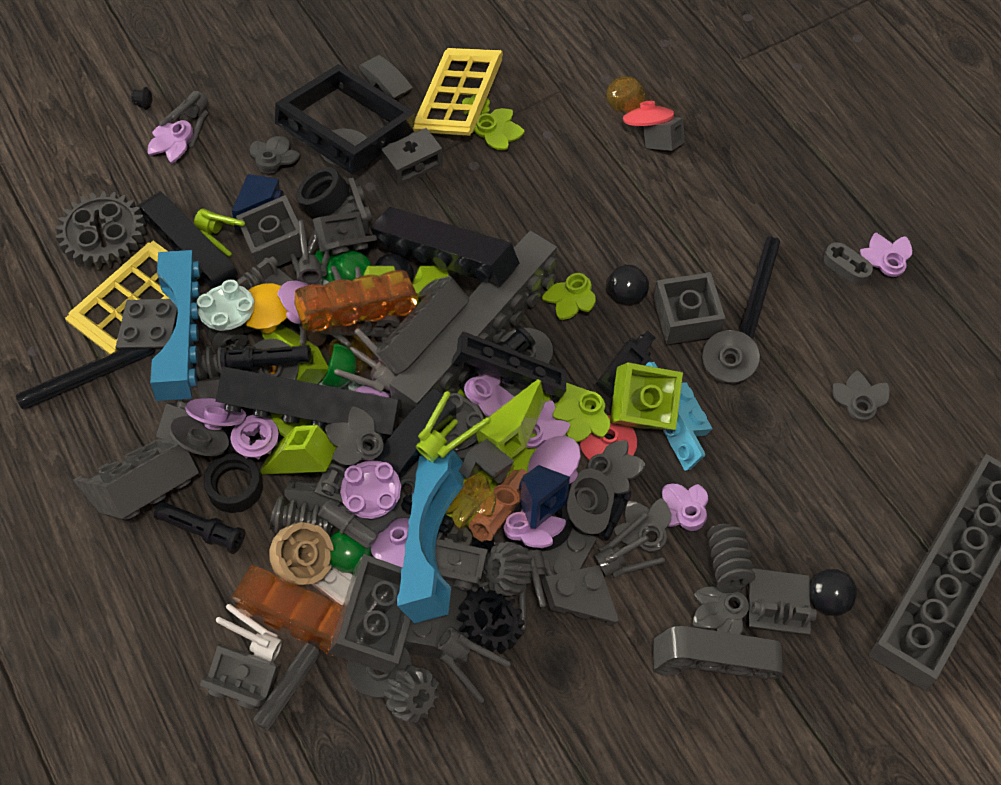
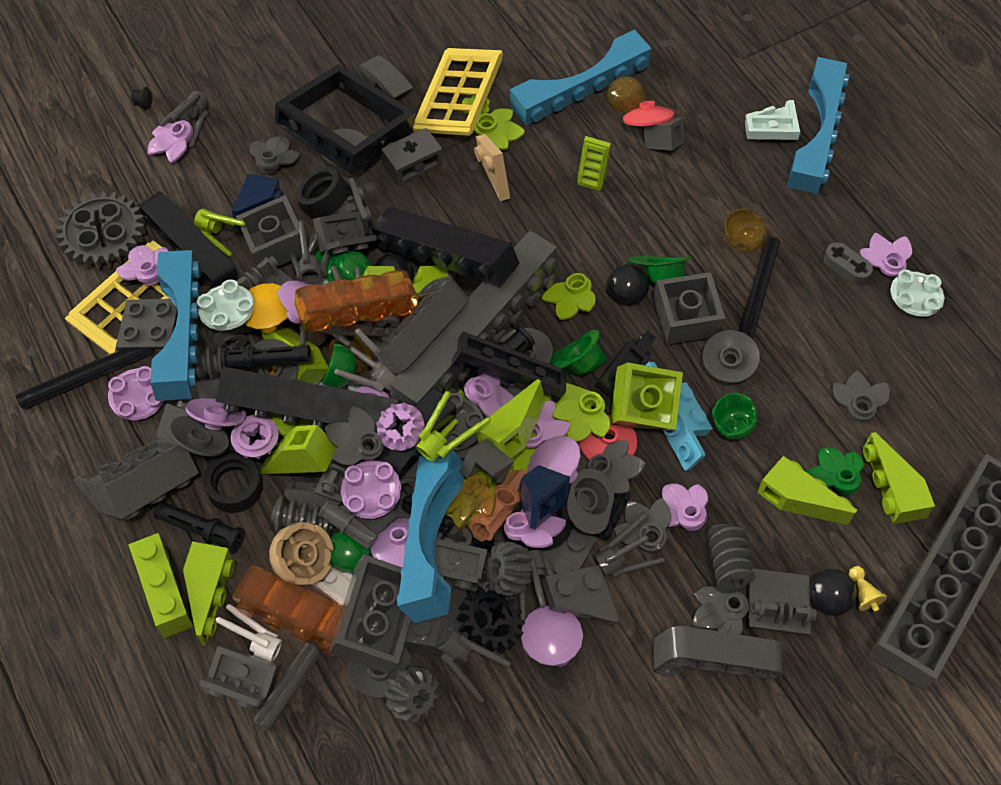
none -> lavender dish [108,366,164,421]
none -> lavender plate [116,245,168,285]
none -> lime arch [128,533,194,638]
none -> lime slope [183,542,235,646]
none -> lavender gear [376,402,424,451]
none -> tan wing [474,134,510,201]
none -> dark azure arch [509,30,652,126]
none -> lavender dish [521,606,583,667]
none -> green piece [549,330,606,376]
none -> lime slope [577,136,611,191]
none -> green piece [628,256,692,286]
none -> green hair [712,393,758,440]
none -> clear yellow hair [723,208,767,251]
none -> light aqua wing [745,100,800,140]
none -> lime slope [757,456,857,525]
none -> dark azure arch [787,57,850,194]
none -> green plate [805,447,864,495]
none -> light yellow piece [849,566,887,612]
none -> lime slope [863,432,935,524]
none -> light aqua dish [890,270,945,317]

